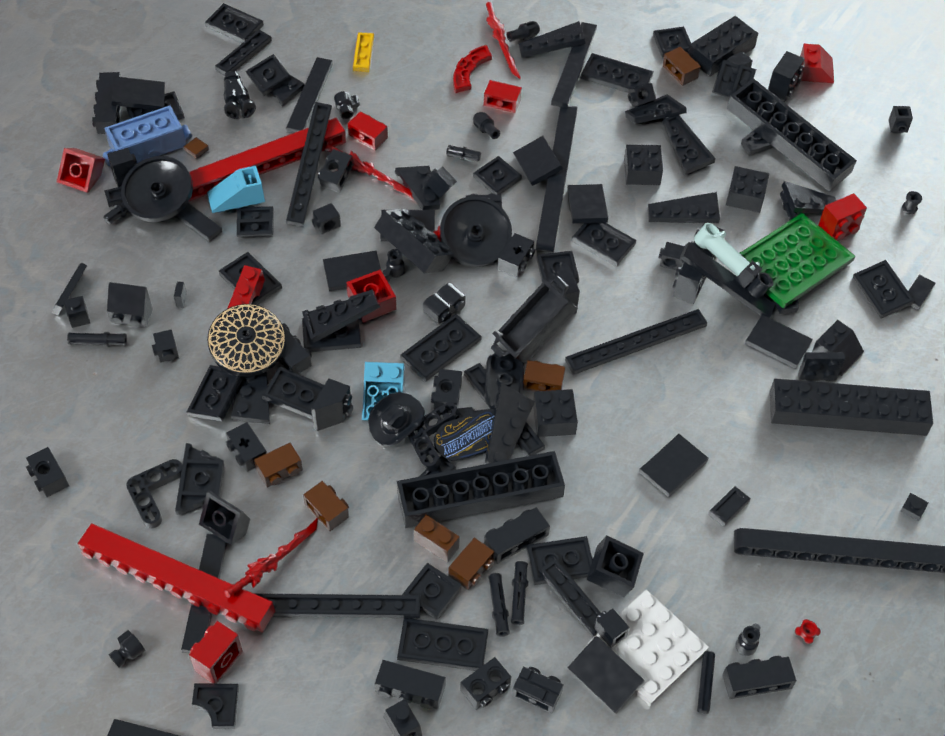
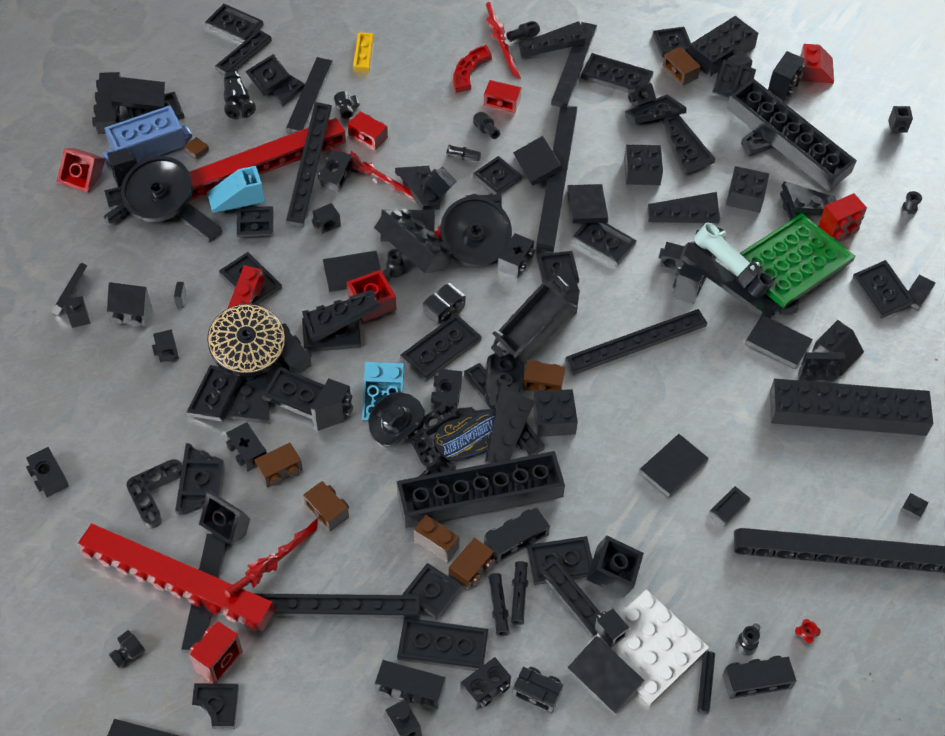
black pin [67,332,127,347] -> none

